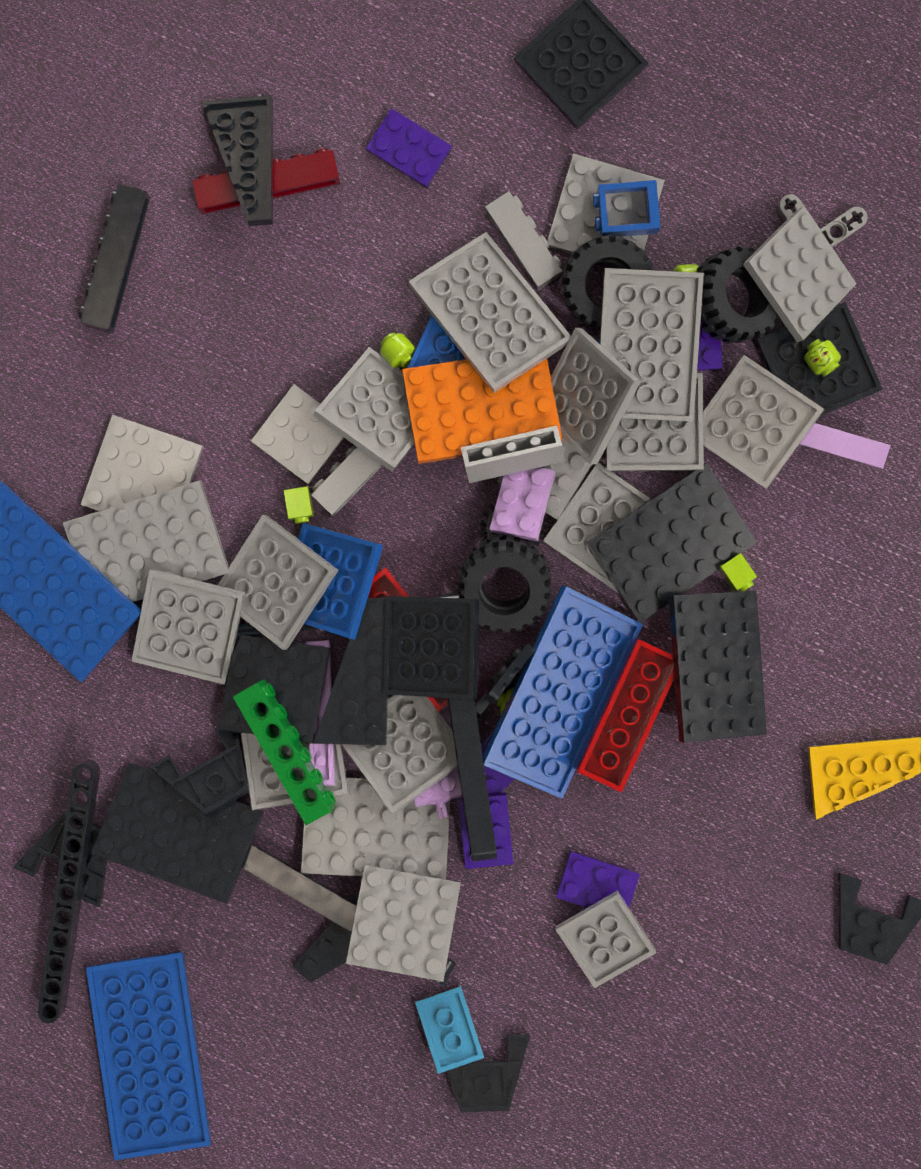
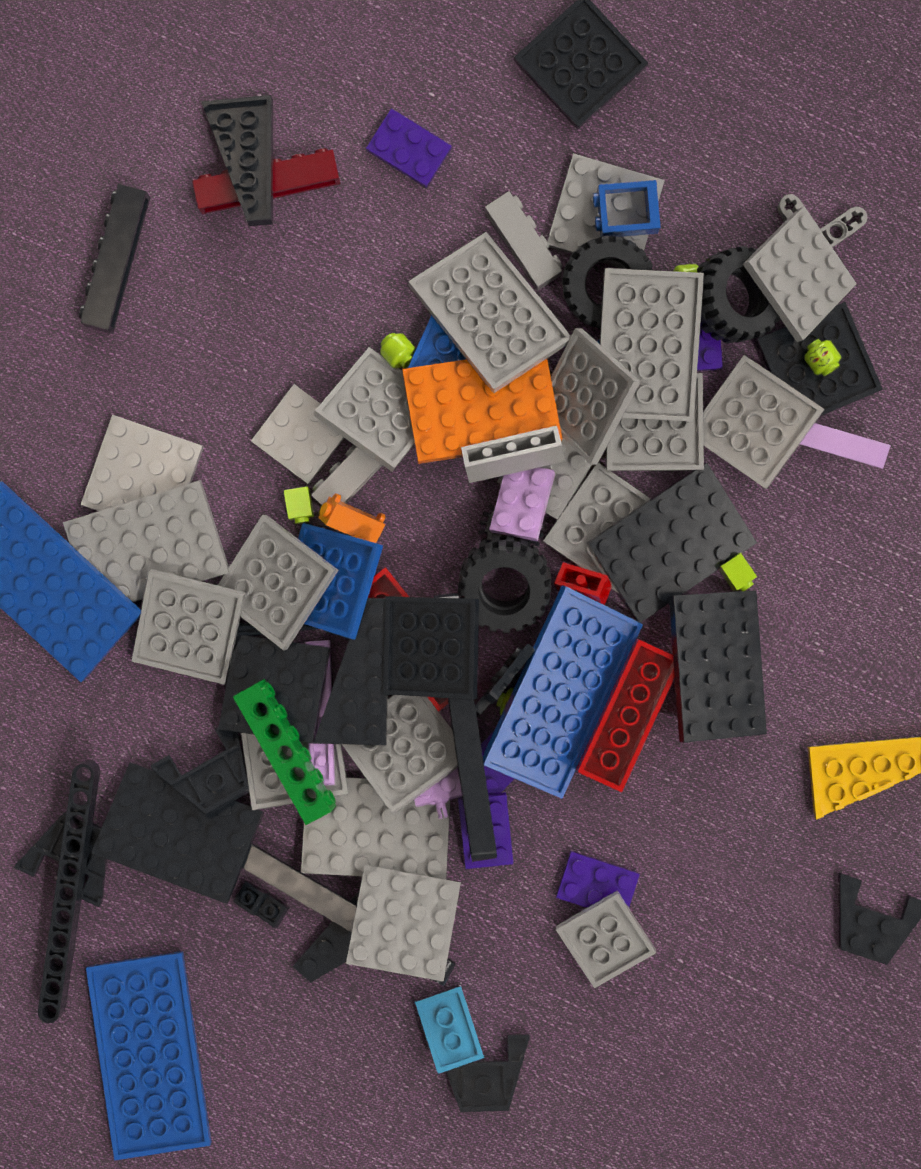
none -> black slope [233,881,290,928]
none -> orange brick [319,493,385,543]
none -> red brick [554,562,612,605]

